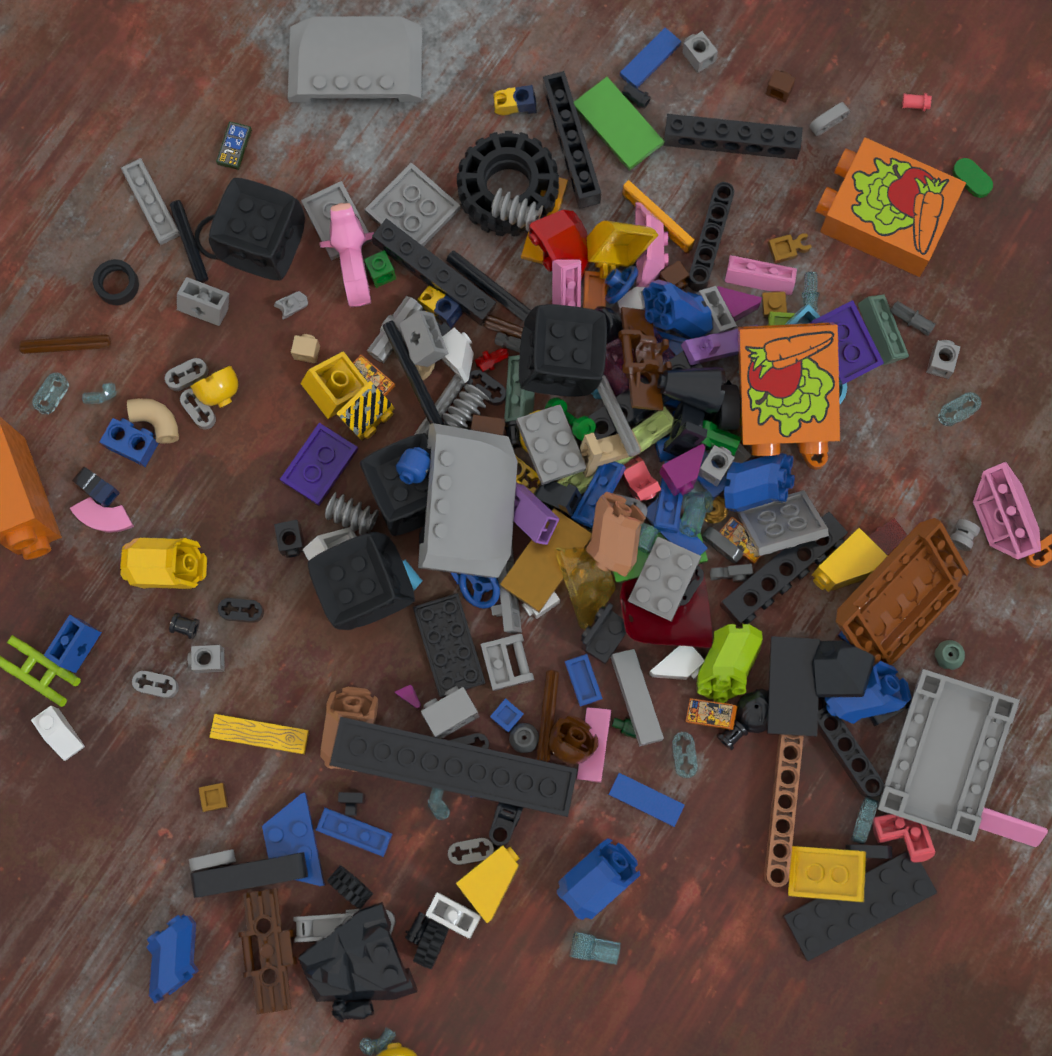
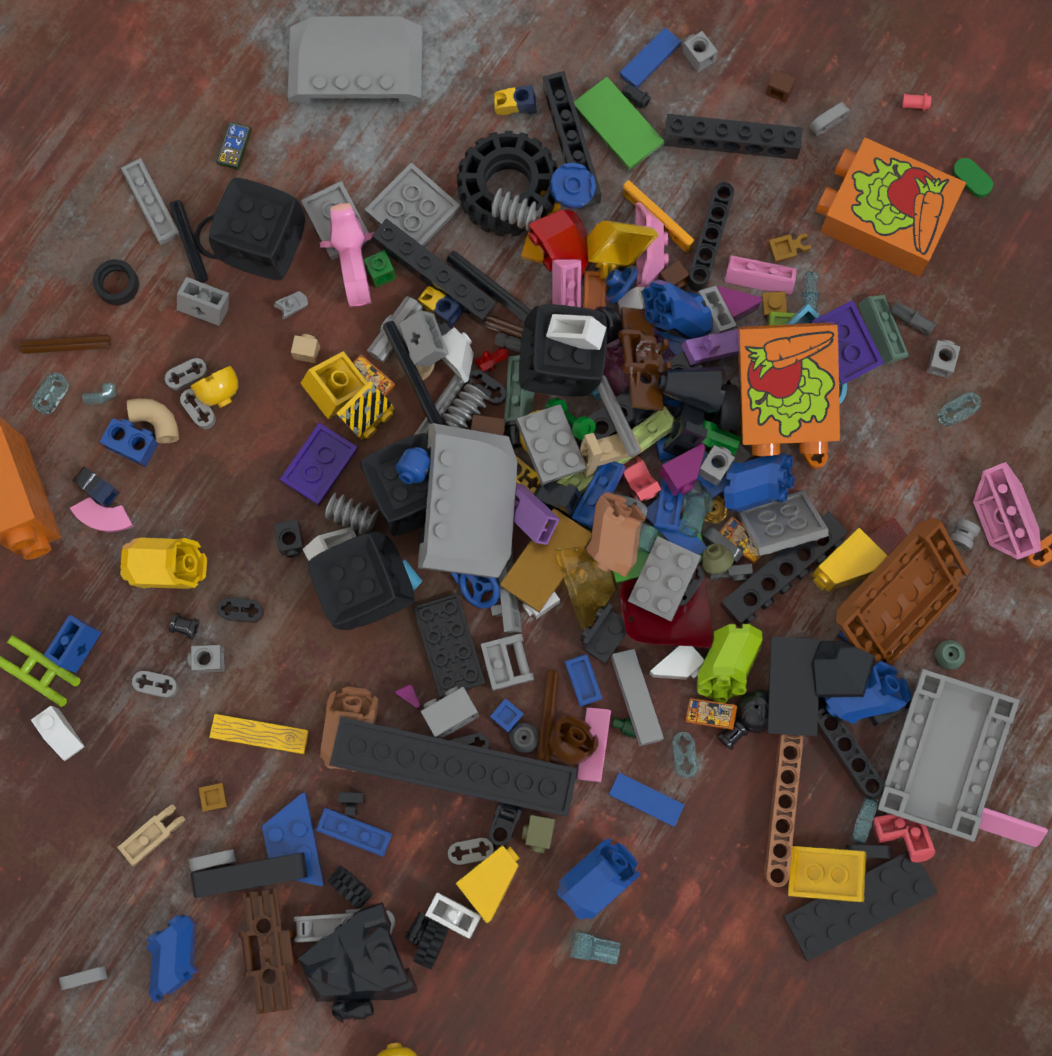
clear light blue arm [359,1027,397,1056] -> none
clear light blue arm [428,788,450,820] -> none
none -> light grey beam [59,966,108,990]
none -> tan hinge [117,804,185,866]
none -> olive brick [522,815,555,853]
none -> white slope [546,314,606,350]
none -> blue tile [550,162,596,209]
none -> olive cone [702,544,734,574]

